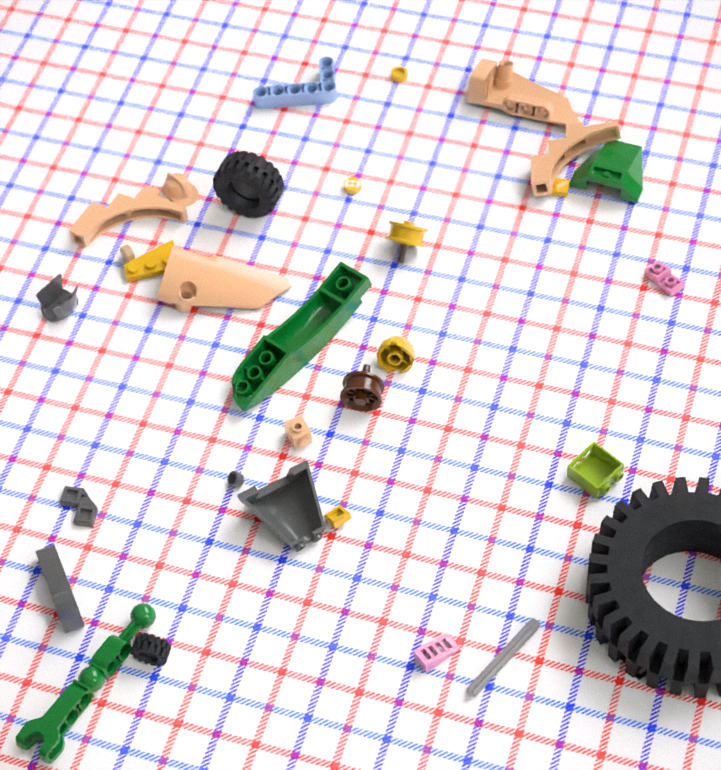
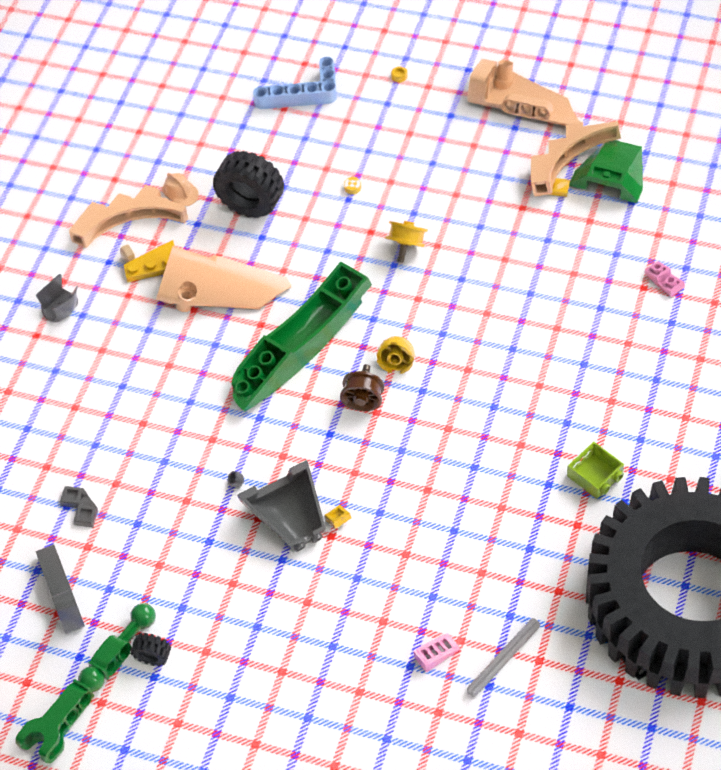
light nougat brick [284,415,313,450] -> none

